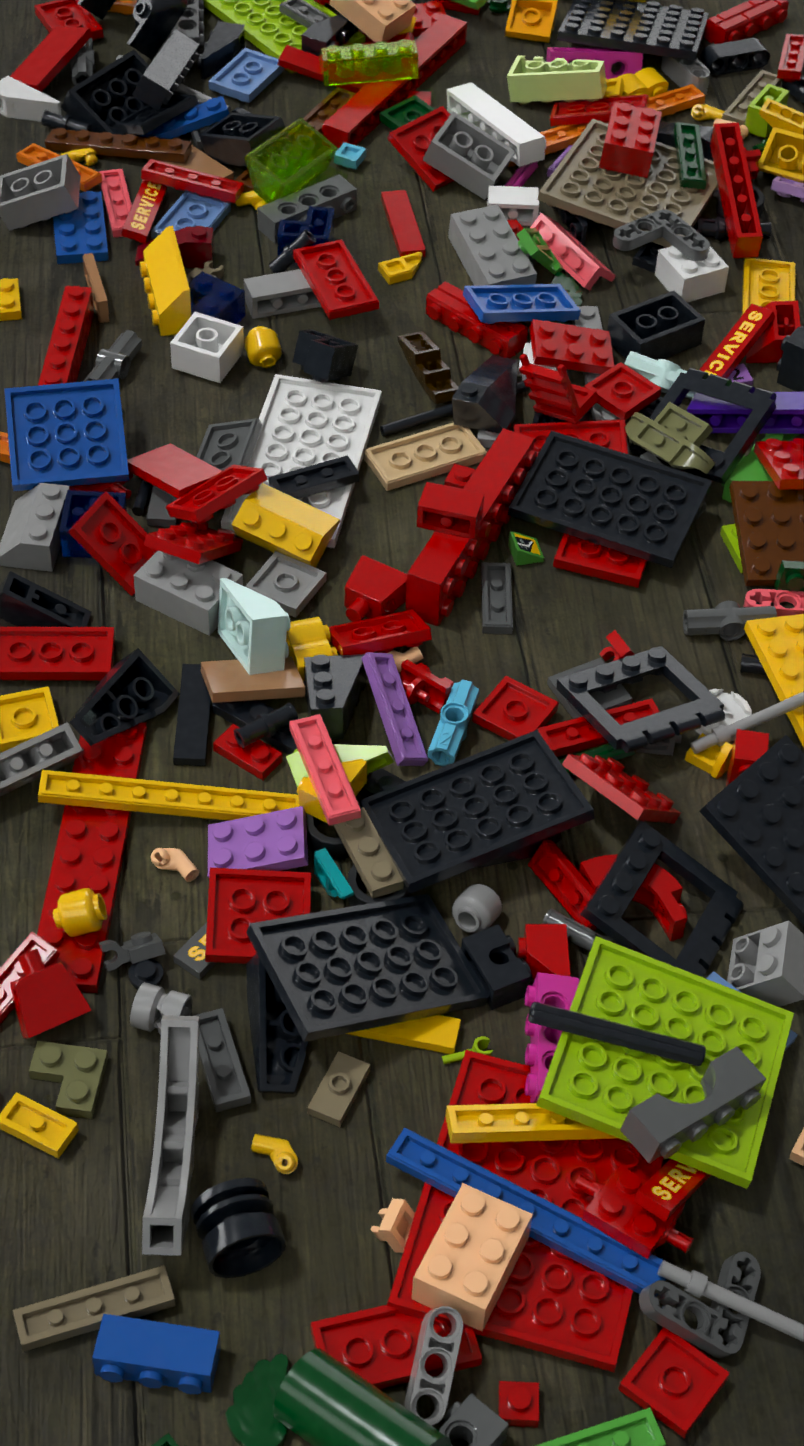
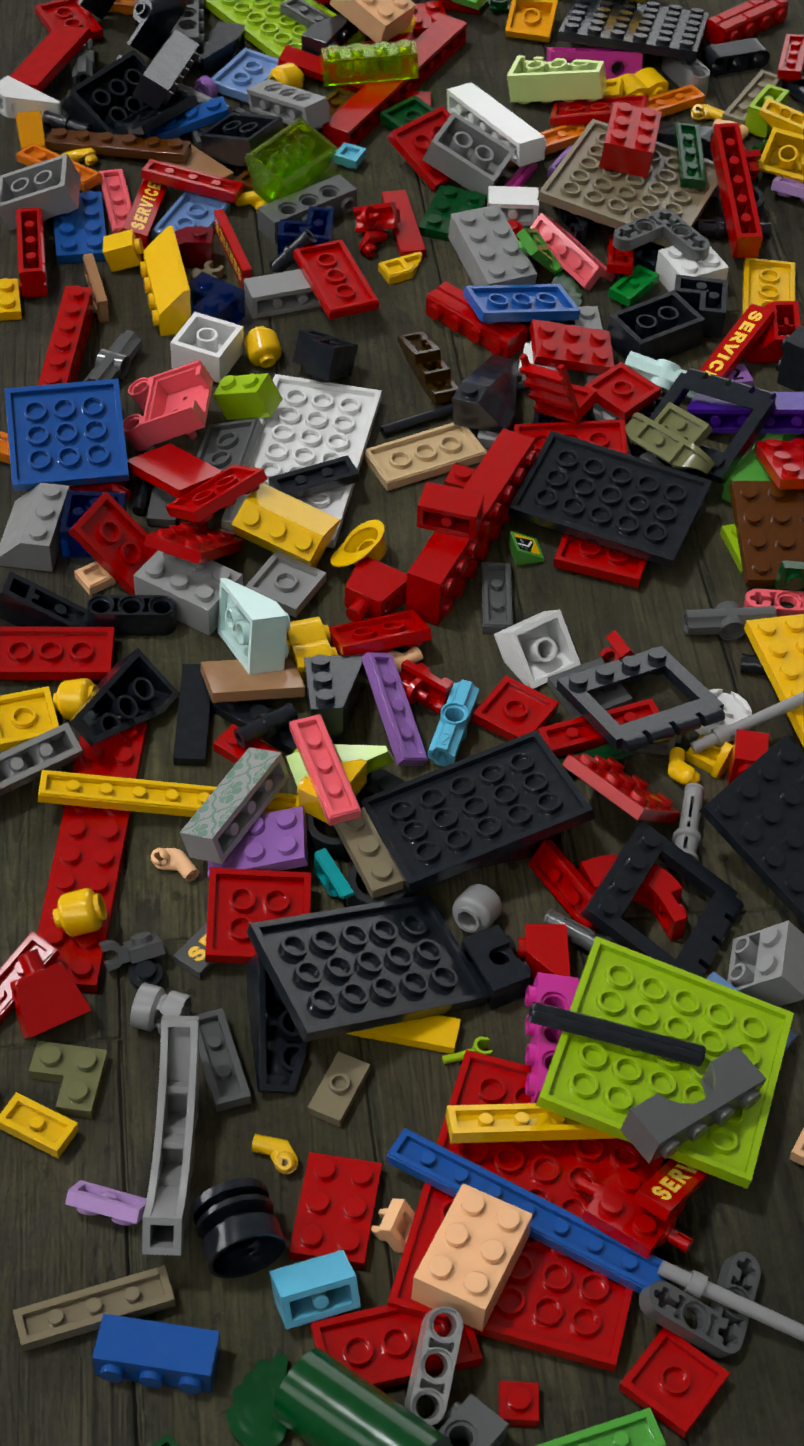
none -> light orange slope [15,111,46,150]
none -> red brick [16,208,48,298]
none -> yellow head [53,678,97,721]
none -> lavender plate [65,1180,147,1226]
none -> light nougat tile [74,561,116,596]
none -> black beam [87,595,177,636]
none -> yellow brick [103,229,144,272]
none -> coral piece [123,360,213,452]
none -> light grey brick [180,747,290,864]
none -> medium lavender tile [194,76,218,98]
none -> lime brick [213,373,283,420]
none -> red tile [214,209,252,292]
none -> light grey brick [246,79,331,131]
none -> yellow head [268,63,304,89]
none -> medium azure brick [269,1250,361,1330]
none -> red plate [289,1152,382,1271]
none -> yellow piece [330,520,387,567]
none -> red hips [353,202,401,233]
none -> red arm [359,230,388,258]
none -> dark green plate [418,185,488,242]
none -> white slope [494,610,581,689]
none -> red tile [606,235,634,275]
none -> green plate [608,264,659,307]
none -> yellow arm [668,747,700,785]
none -> light grey pin [672,783,705,862]
none -> black brick [674,274,728,338]

